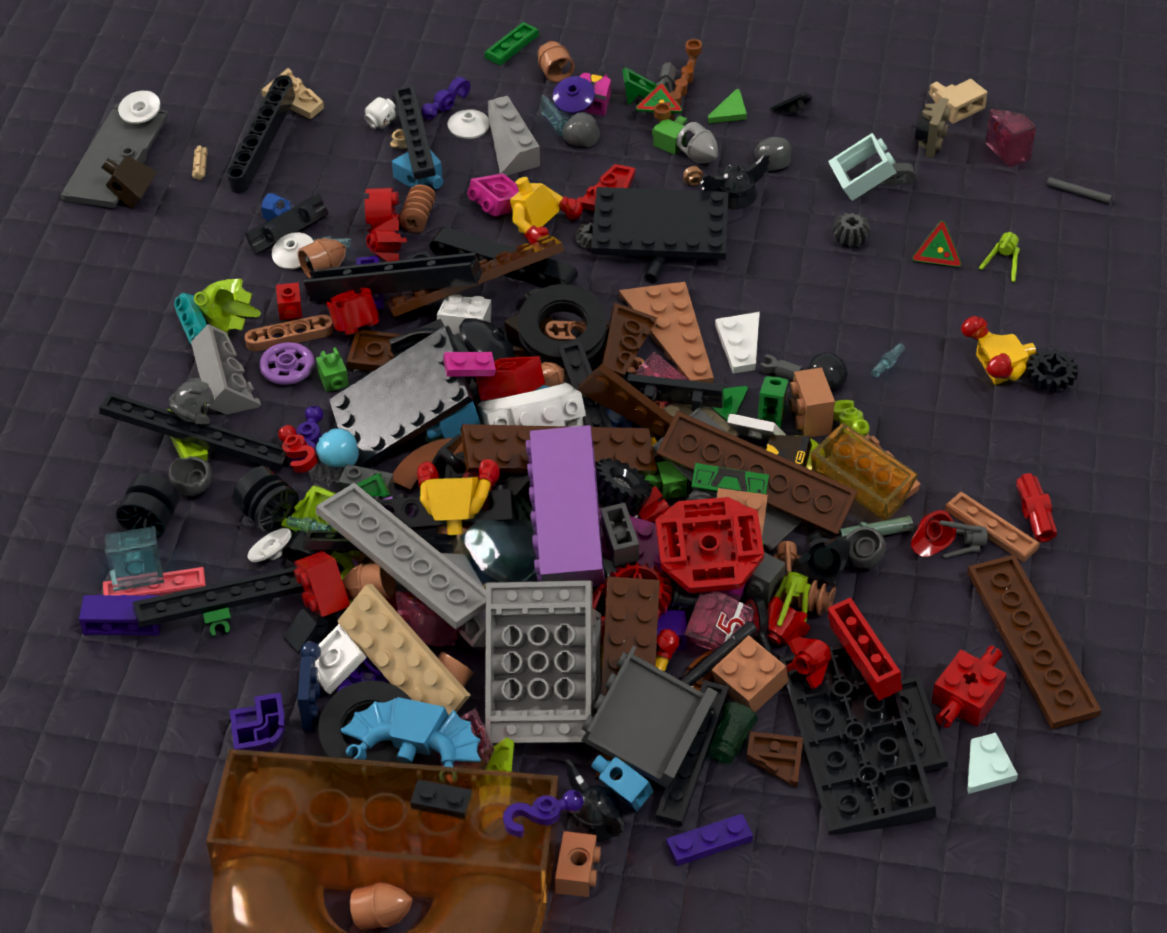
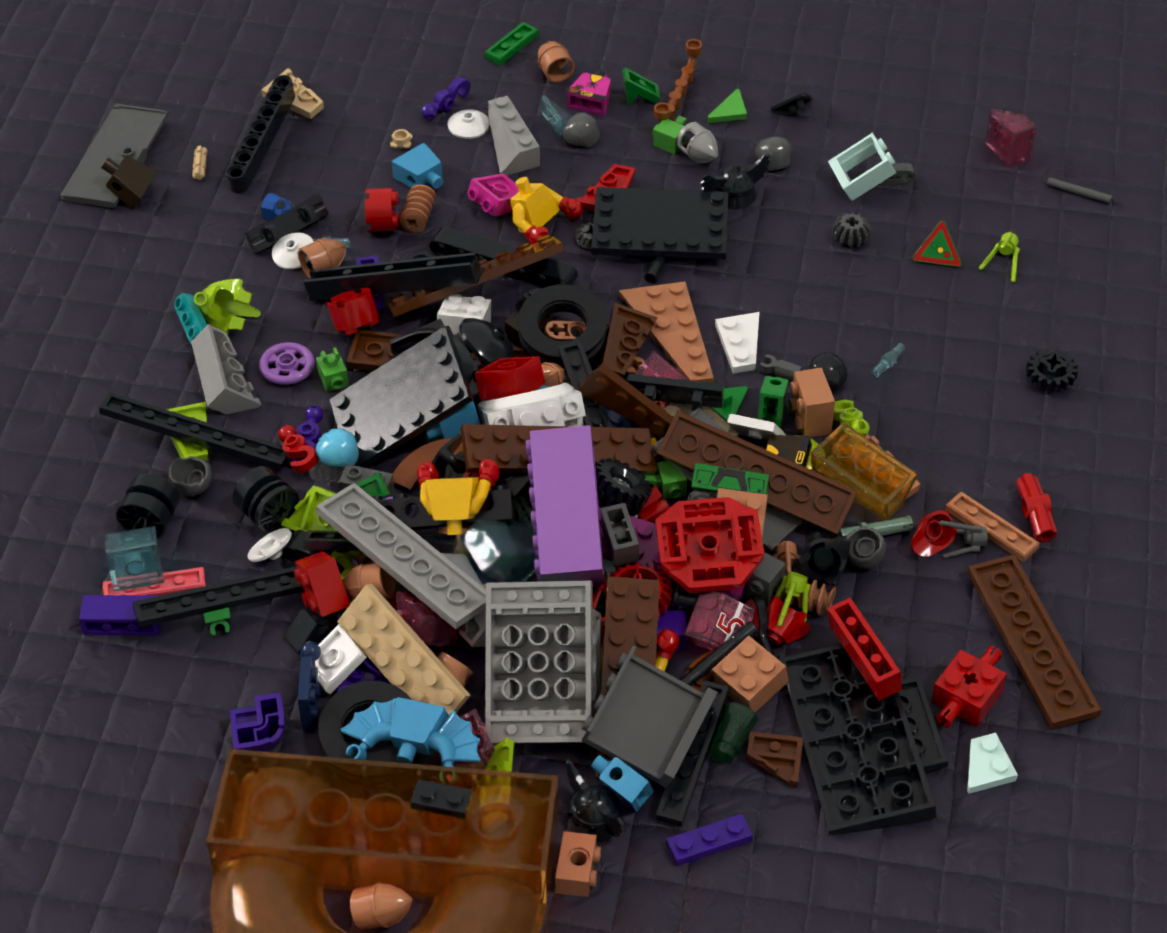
white dish [118,91,161,124] -> none
dark grey helmet [168,378,214,424] -> none
nougat beam [245,315,334,352] -> none
red brick [276,282,303,321] -> none
clear light blue bar [287,516,332,532] -> none
white head [364,97,396,129] -> none
red brick [366,219,407,262] -> none
black tile [394,86,436,180] -> none
dark pink plate [443,352,496,377] -> none
dark purple piece [503,790,584,838] -> none
dark purple dish [553,76,595,114] -> none
piece [636,84,682,114] -> none
dark grey bar [656,62,676,92] -> none
medium nougat plate [683,166,704,186] -> none
red brick [786,637,831,689] -> none
dark tan piece [915,97,951,158] -> none
tan hinge [929,79,988,124] -> none
yellow torso [961,316,1036,385] -> none

